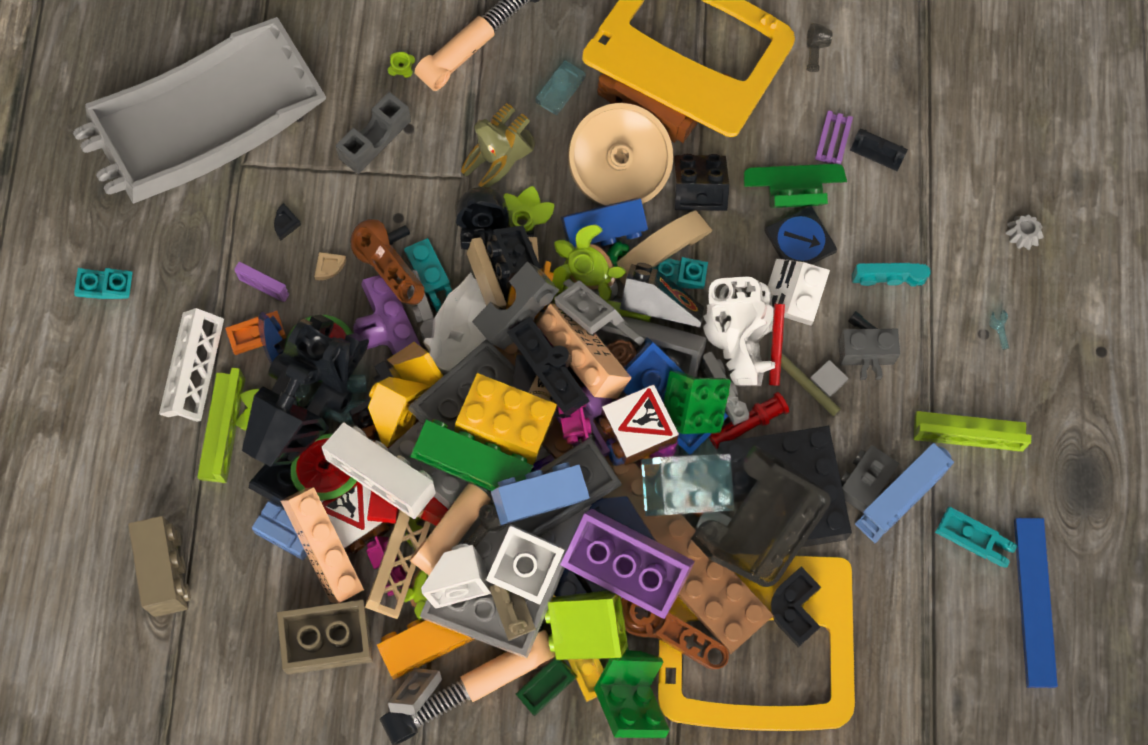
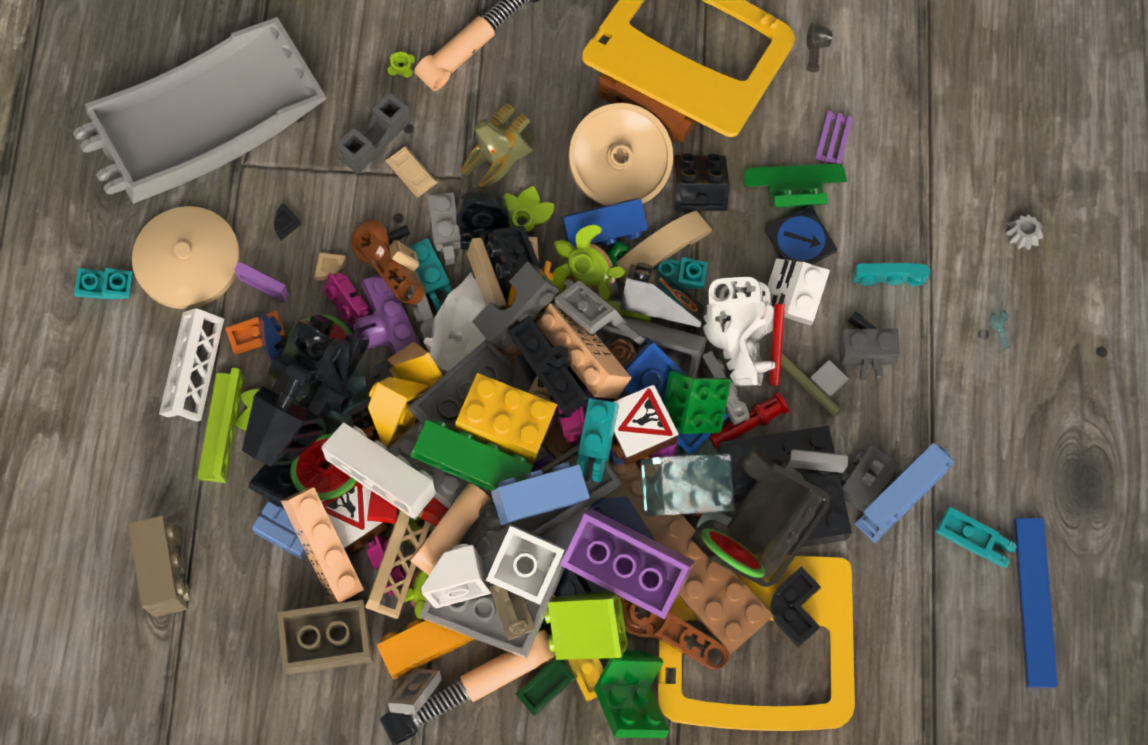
clear light blue tile [535,60,586,116] -> none
black hinge [850,128,908,172] -> none
lime fence [914,411,1032,452] -> none
none -> tan dish [132,206,241,309]
none -> dark pink hinge [323,273,371,329]
none -> tan tile [385,146,438,198]
none -> tan tile [389,240,419,272]
none -> light grey hinge [428,192,461,265]
none -> teal hinge [576,398,619,482]
none -> wheel [701,528,765,578]
none -> light grey tile [787,449,848,473]

